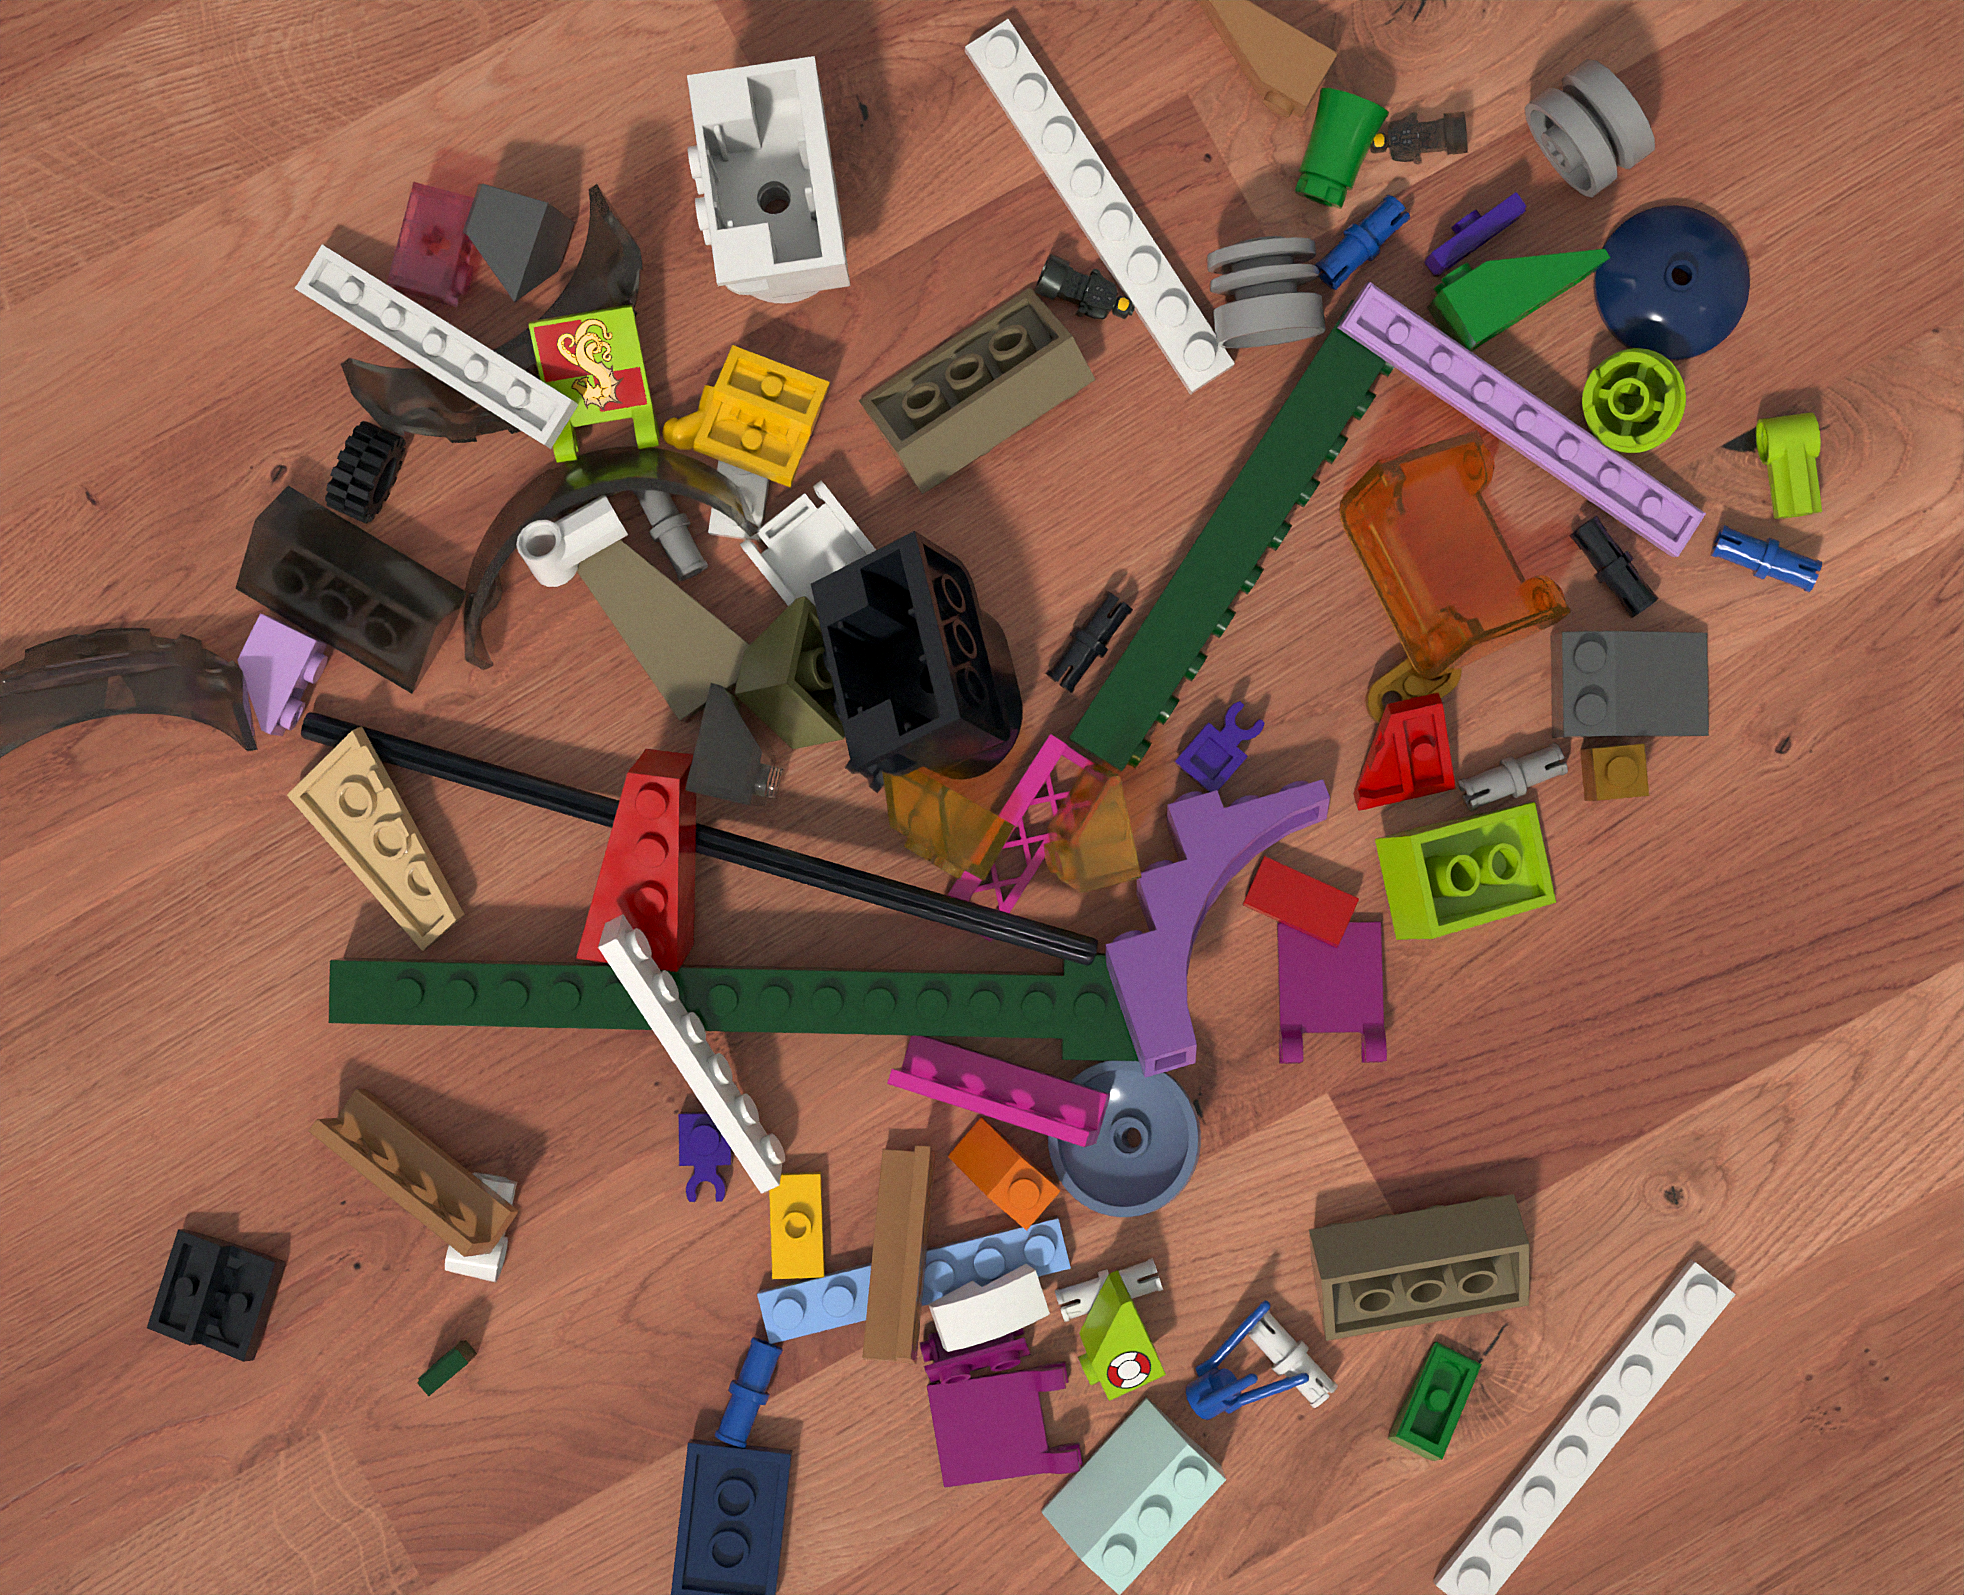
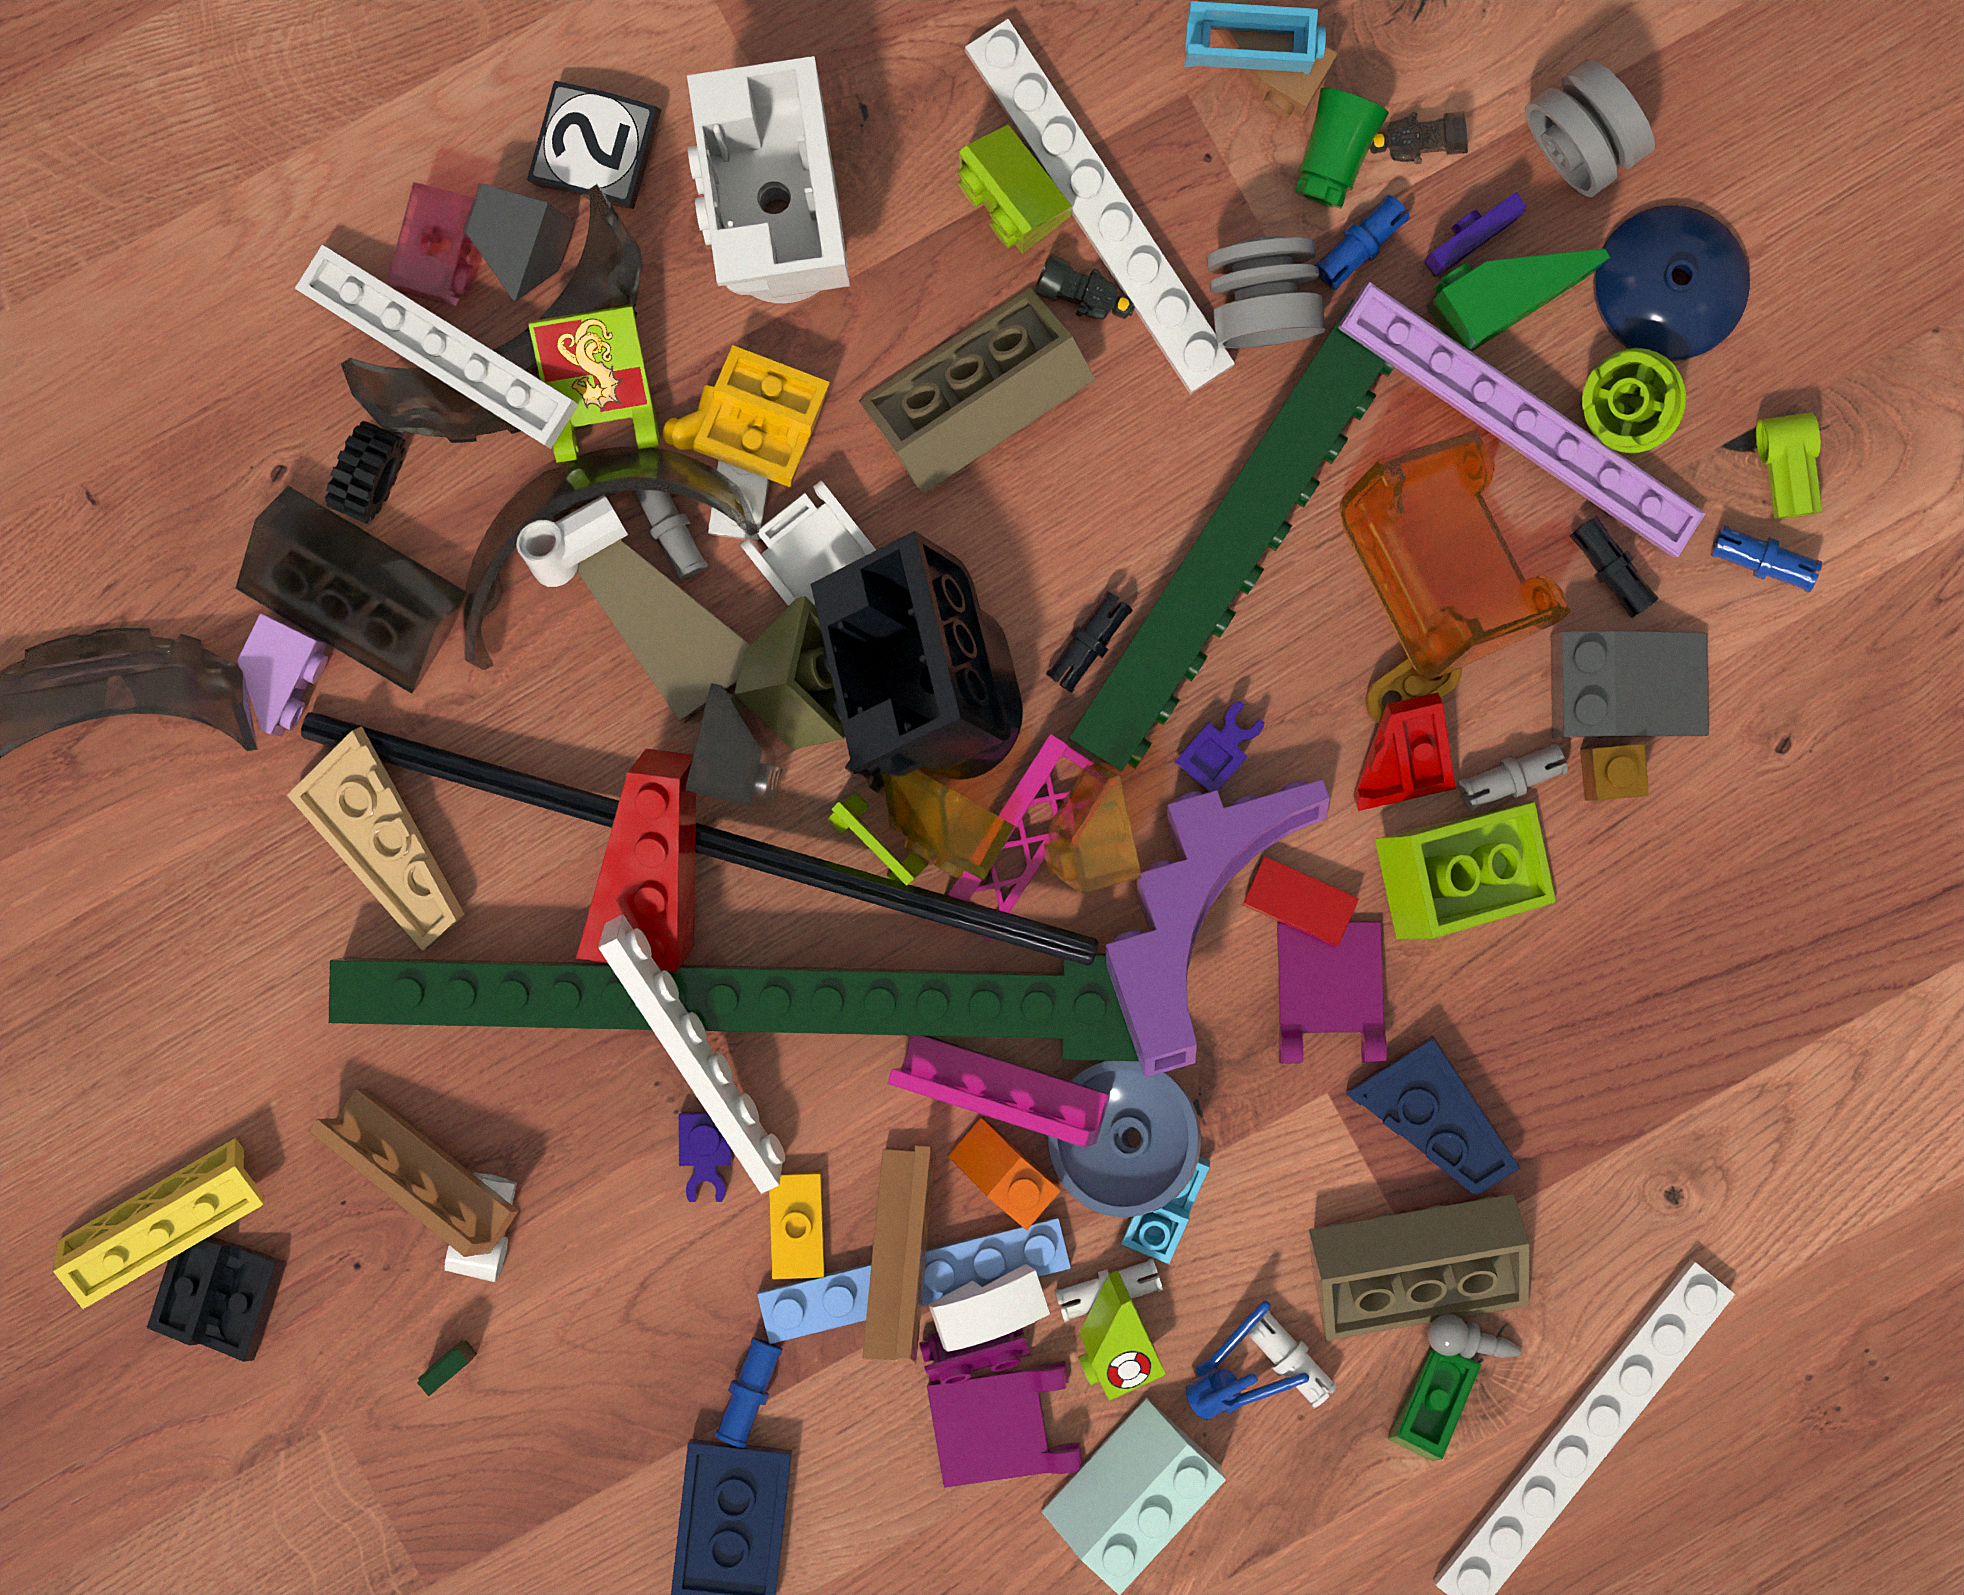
none -> light yellow fence [53,1138,264,1309]
none -> slope [527,81,661,209]
none -> lime flag [827,792,928,886]
none -> lime slope [957,124,1073,254]
none -> medium azure slope [1121,1156,1210,1264]
none -> medium azure window [1184,1,1326,75]
none -> dark blue wing [1346,1036,1520,1196]
none -> light grey bar [1428,1314,1522,1359]

